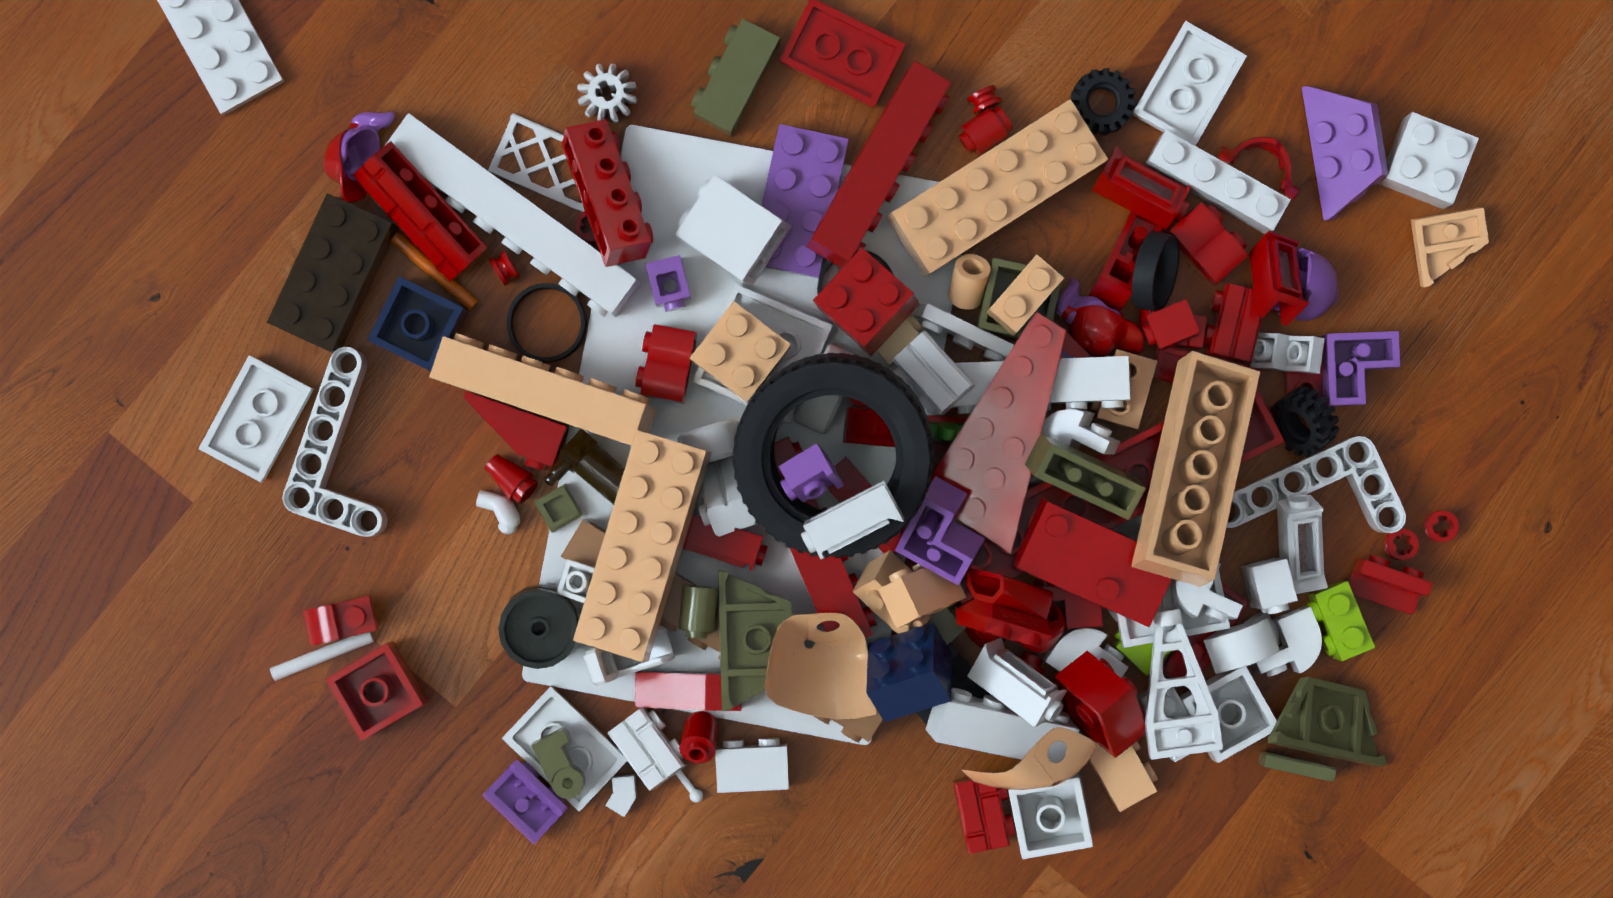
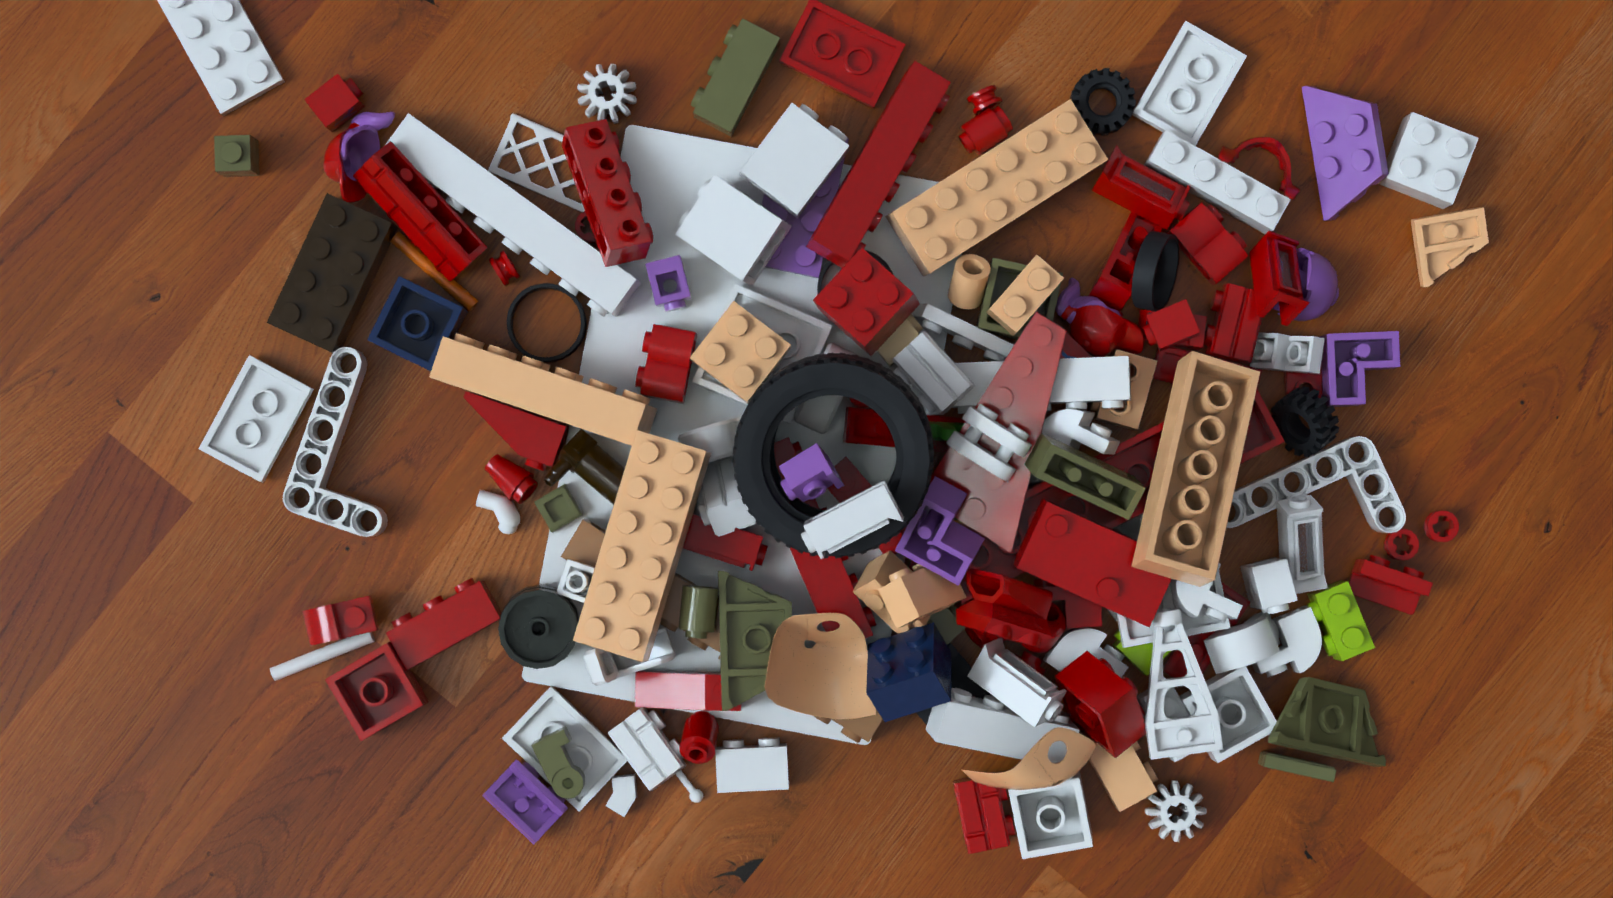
none -> olive brick [214,135,260,177]
none -> red brick [304,73,365,132]
none -> red brick [386,578,502,671]
none -> white brick [740,103,849,219]
none -> white brick [947,404,1032,482]
none -> white gear [1145,780,1207,842]

